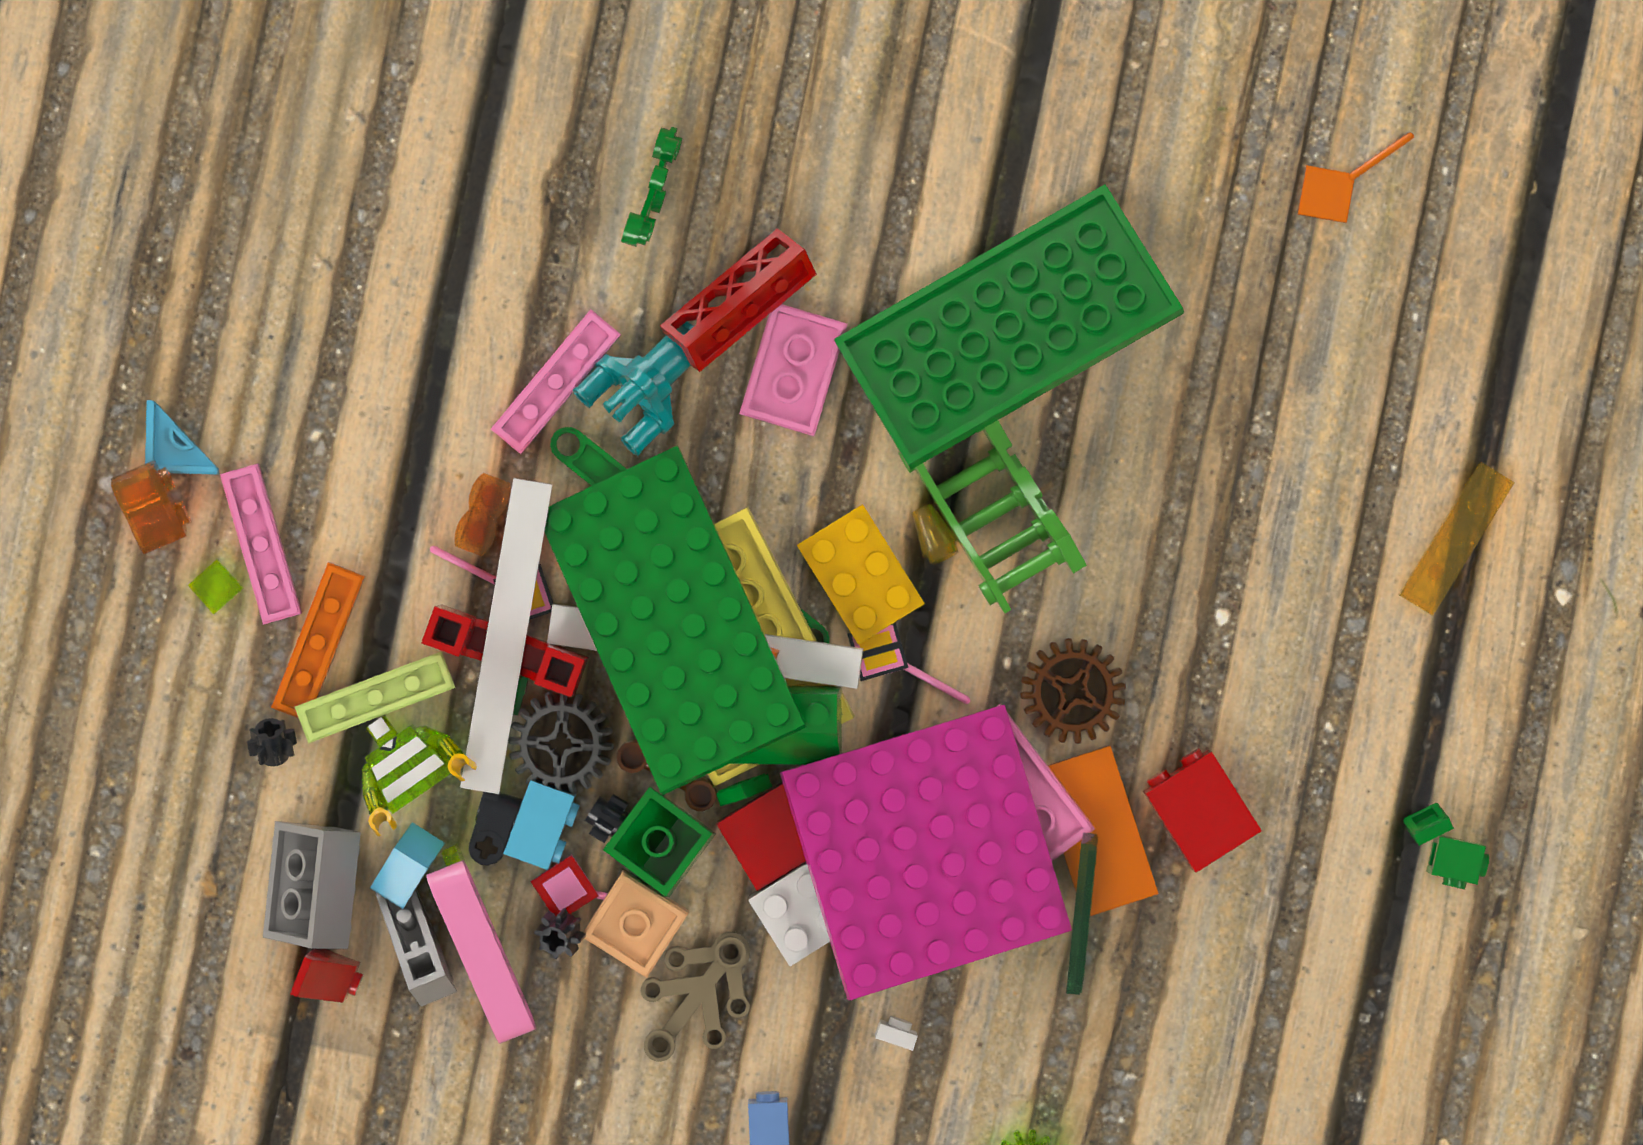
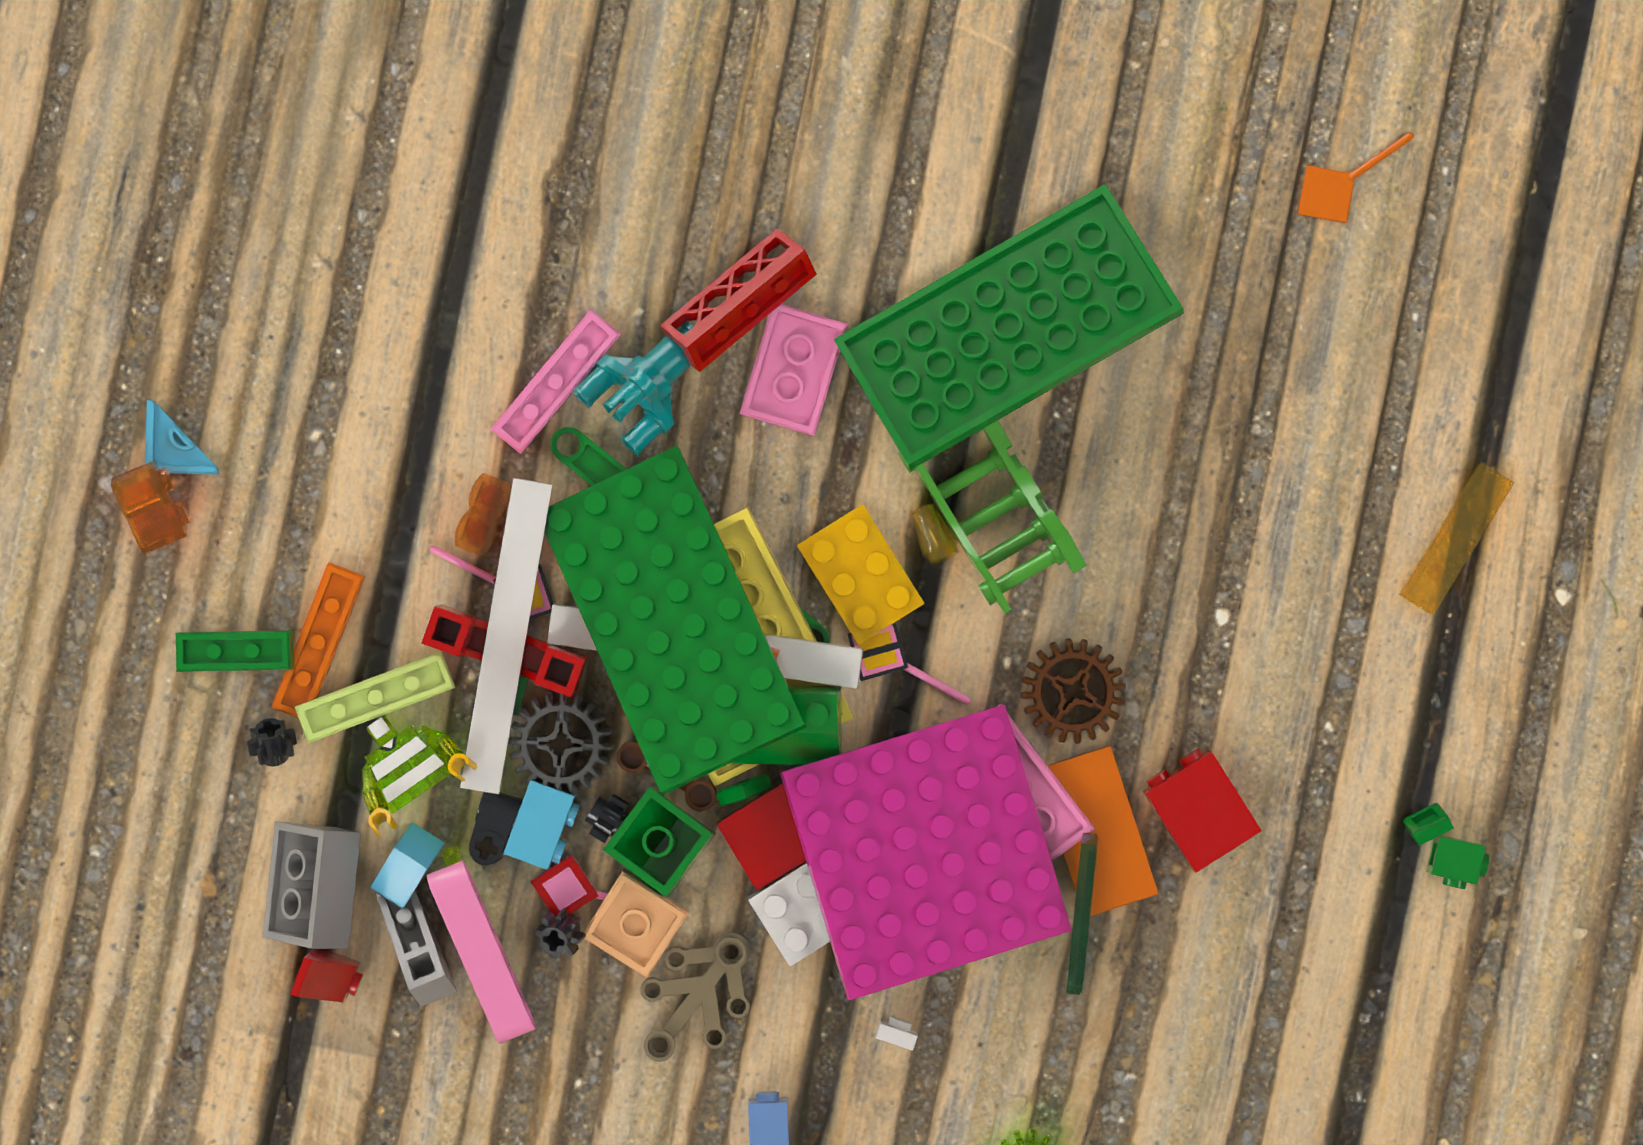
clear neon green tile [188,559,244,614] -> none
bright pink tile [220,464,302,625] -> none
green plant [621,127,683,247] -> none
none -> green tile [176,630,294,672]

